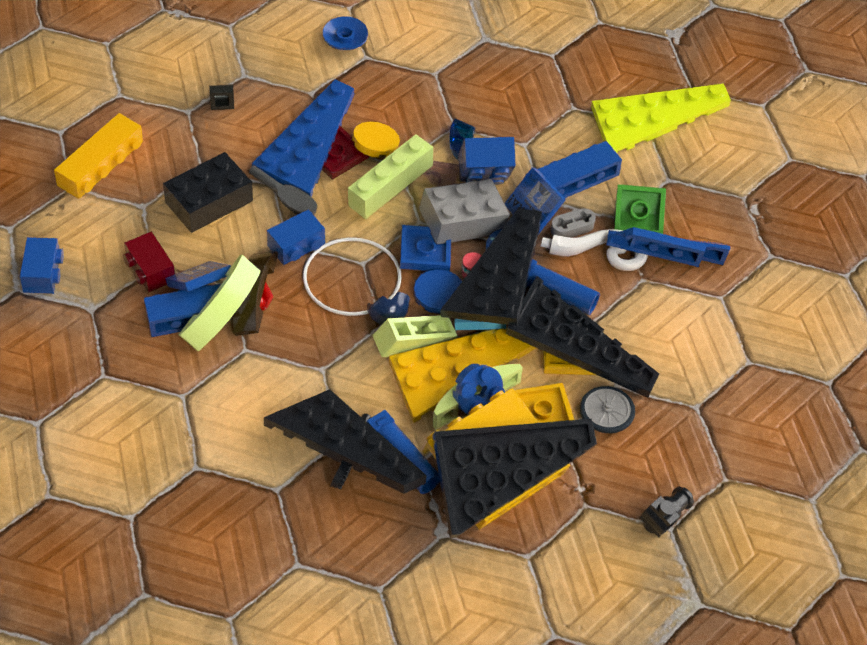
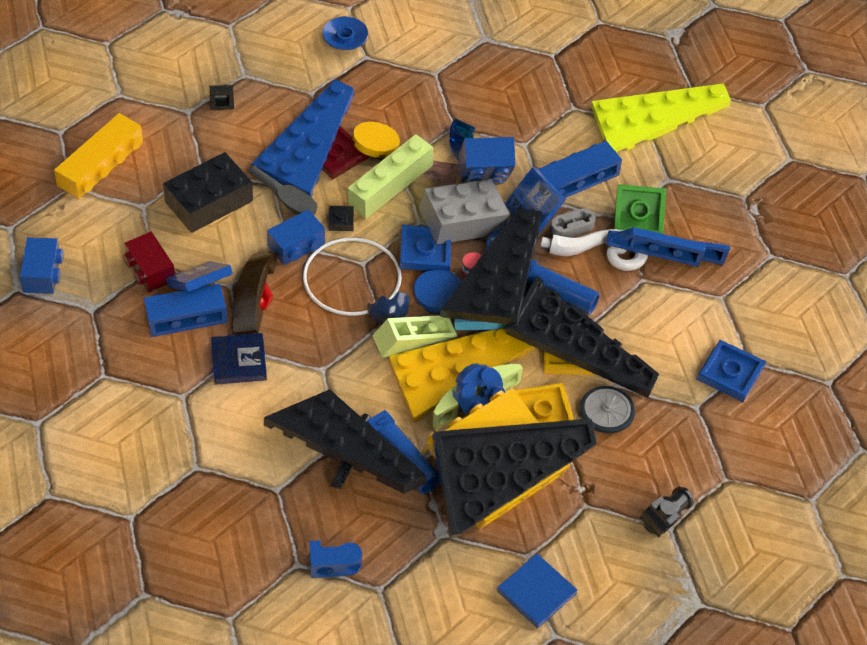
yellowish green slope [178,255,260,351] -> none
none -> clear blue tile [211,333,267,385]
none -> blue leg [309,541,362,578]
none -> black plate [329,206,354,231]
none -> blue tile [497,554,578,629]
none -> blue tile [697,340,767,402]

